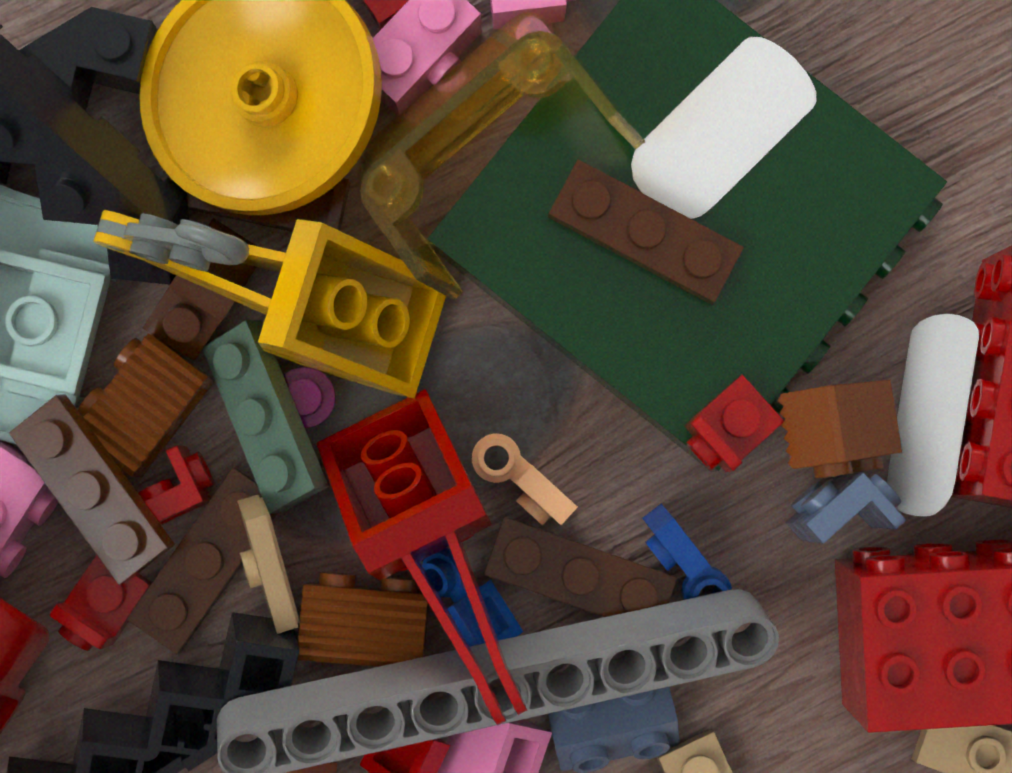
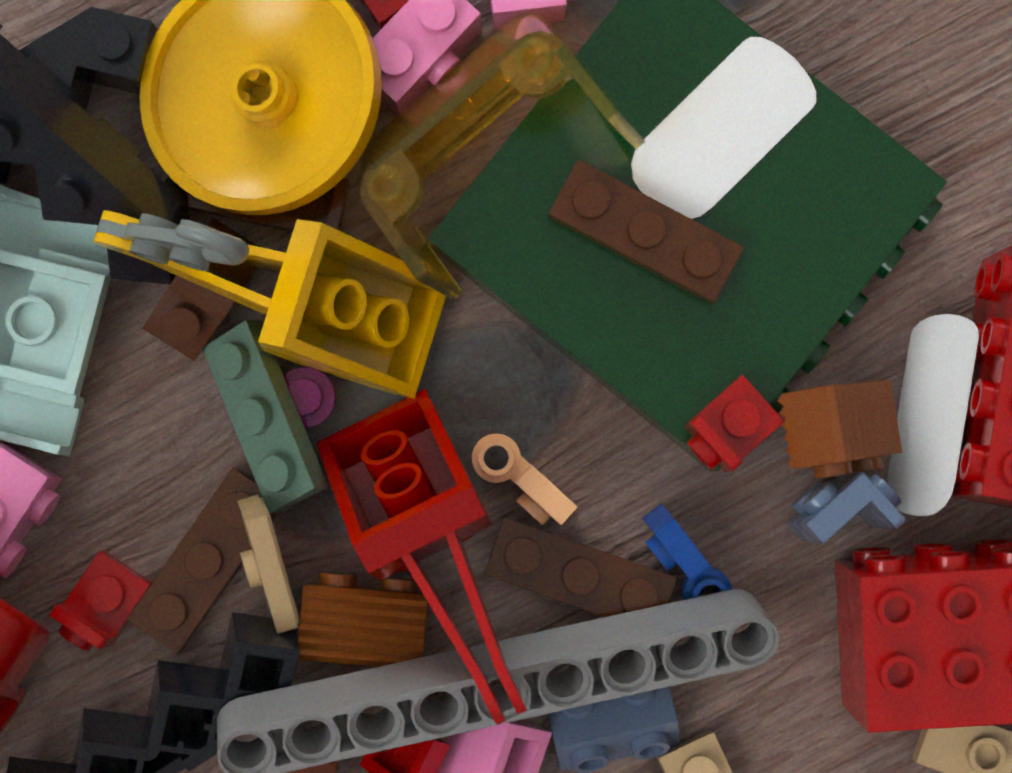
reddish brown plate [9,394,175,585] -> none
dark orange brick [78,333,215,477] -> none
red bracket [138,445,214,525] -> none
blue plate [422,548,524,647] -> none

